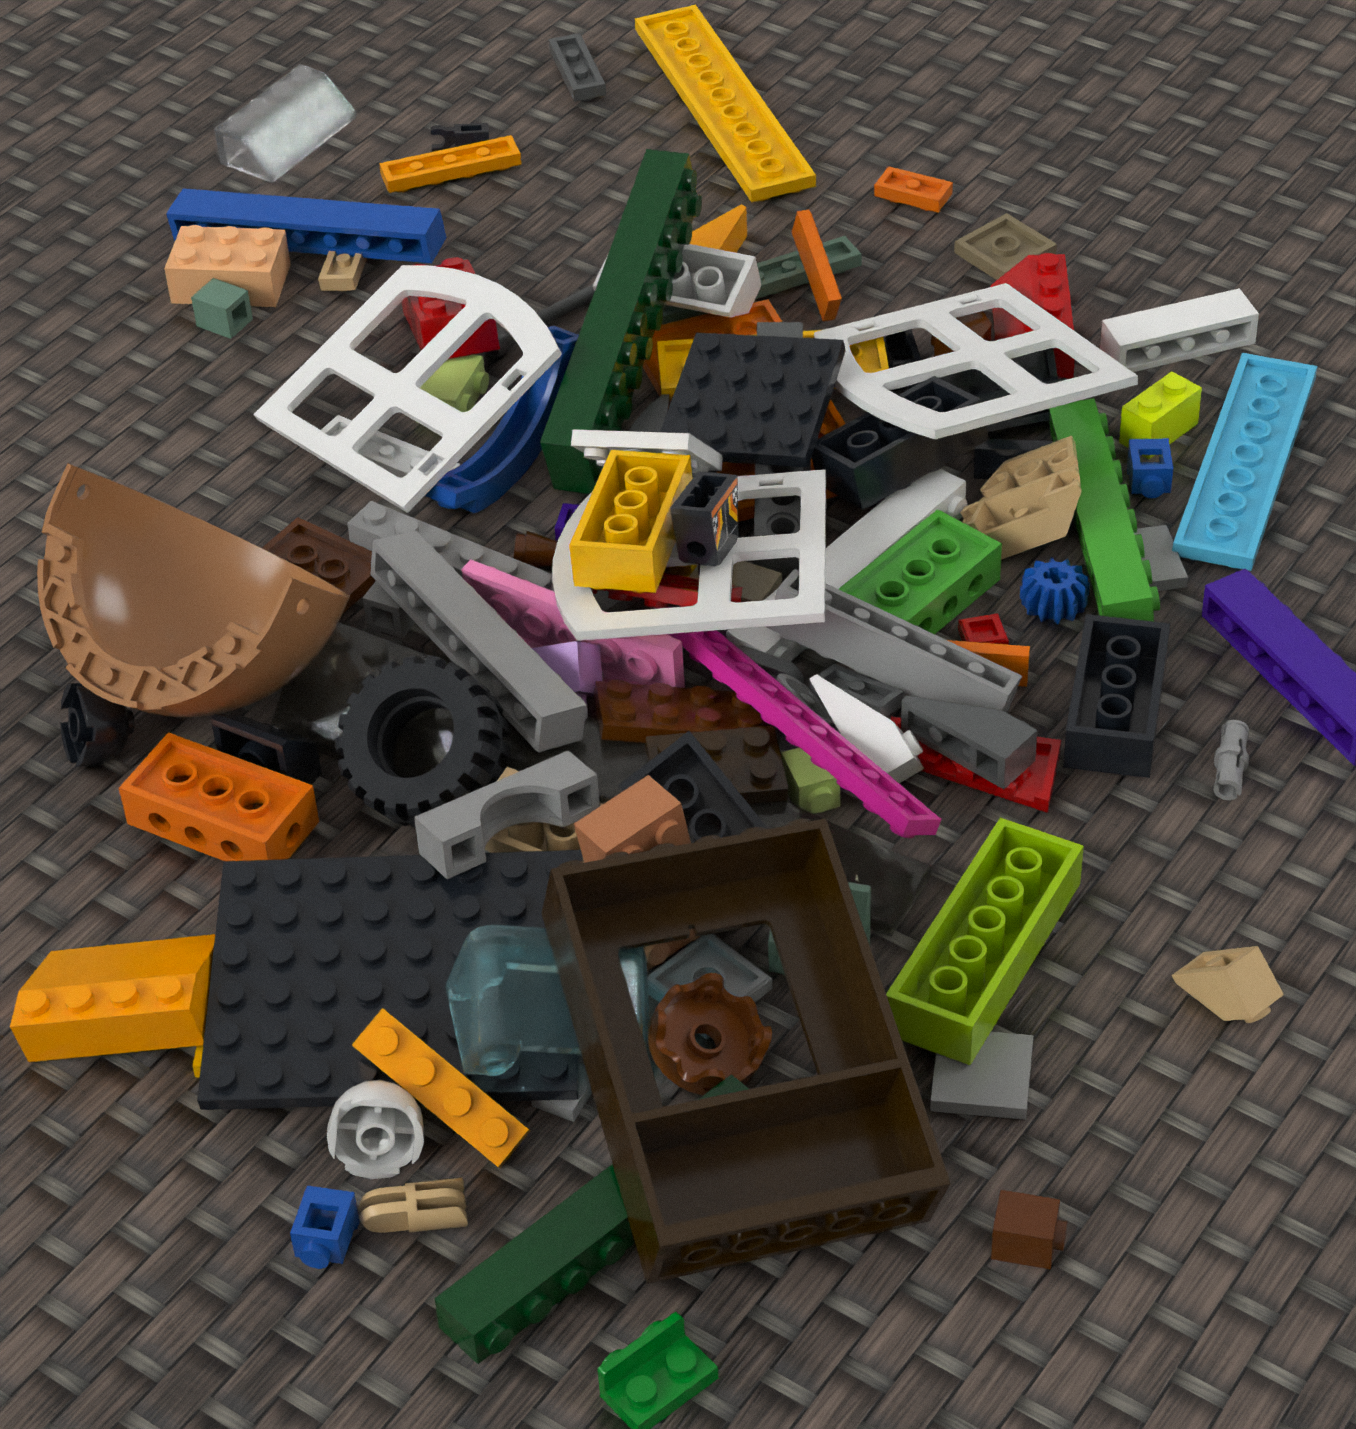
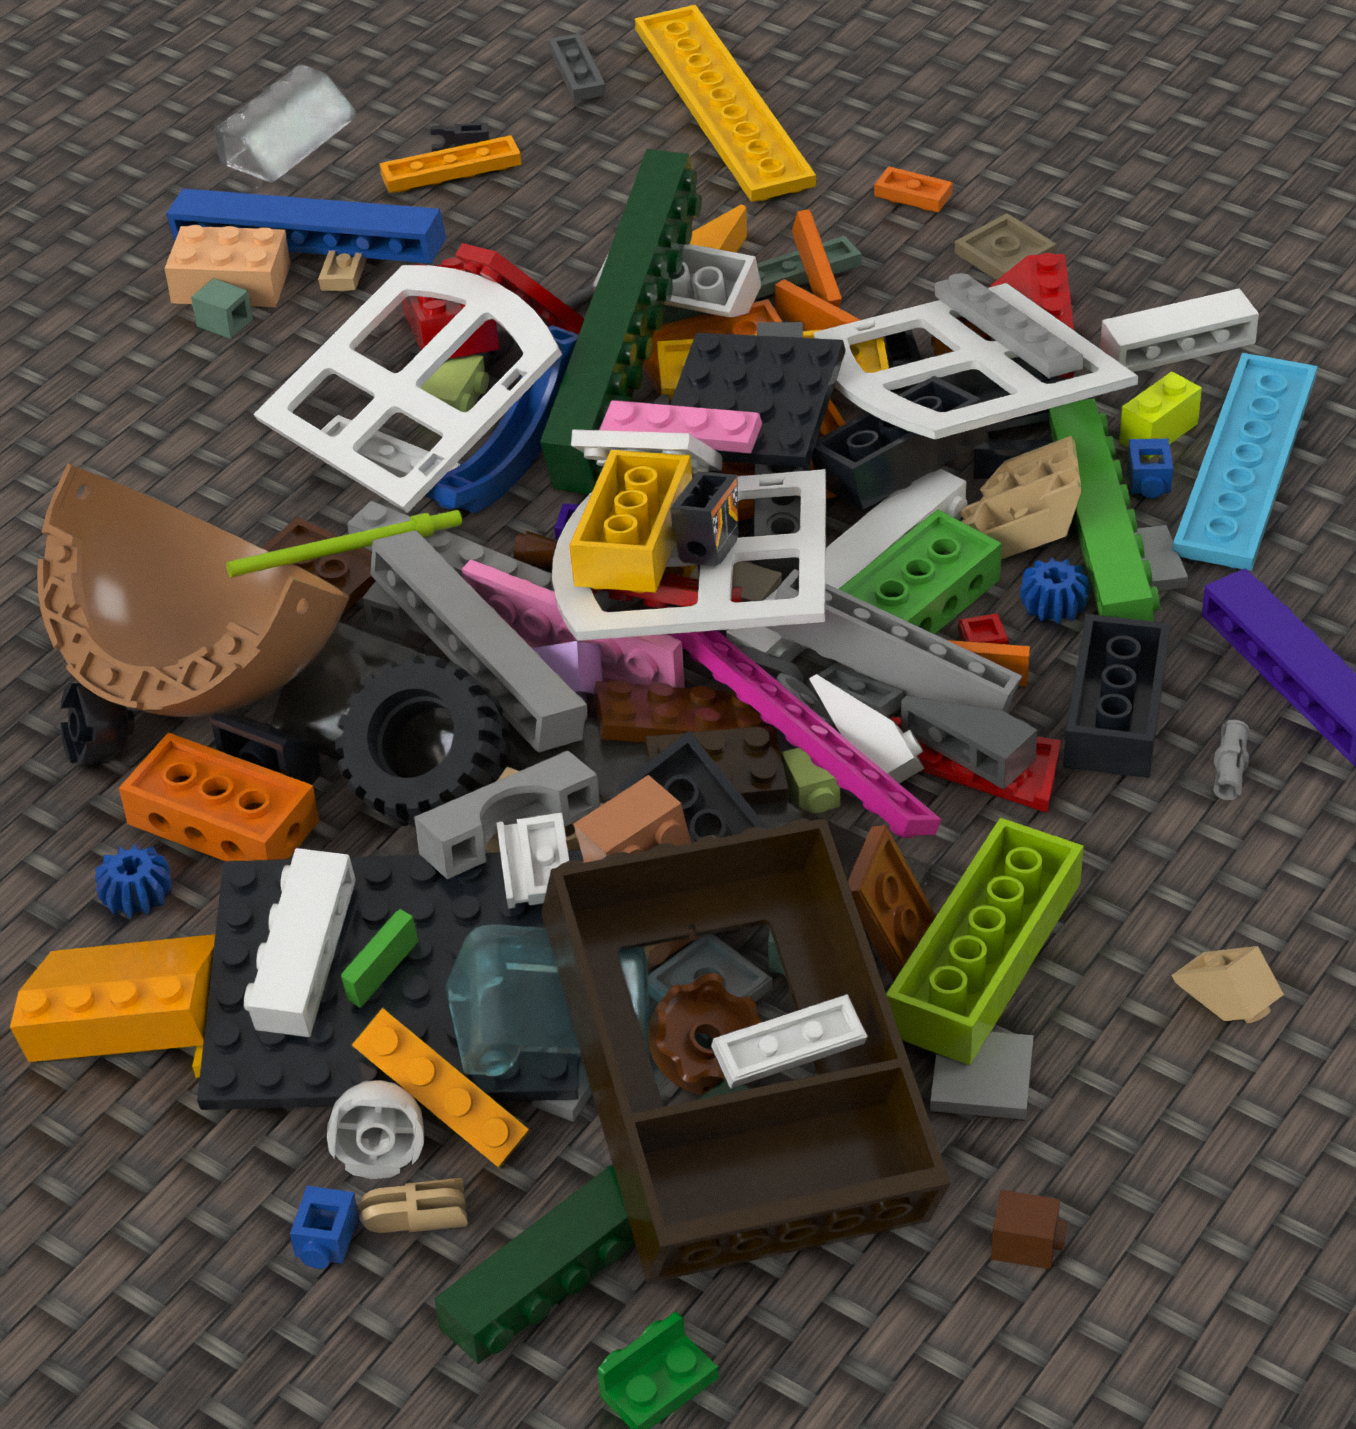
none -> blue gear [95,843,172,918]
none -> lime bar [226,510,462,578]
none -> white brick [244,848,356,1037]
none -> bright green tile [341,909,419,1008]
none -> red plate [455,243,585,335]
none -> white plate [496,812,569,908]
none -> bright pink plate [599,400,762,453]
none -> white tile [711,995,868,1089]
none -> orange tile [775,279,860,331]
none -> dark orange tile [848,825,936,981]
none -> light grey plate [935,273,1083,378]

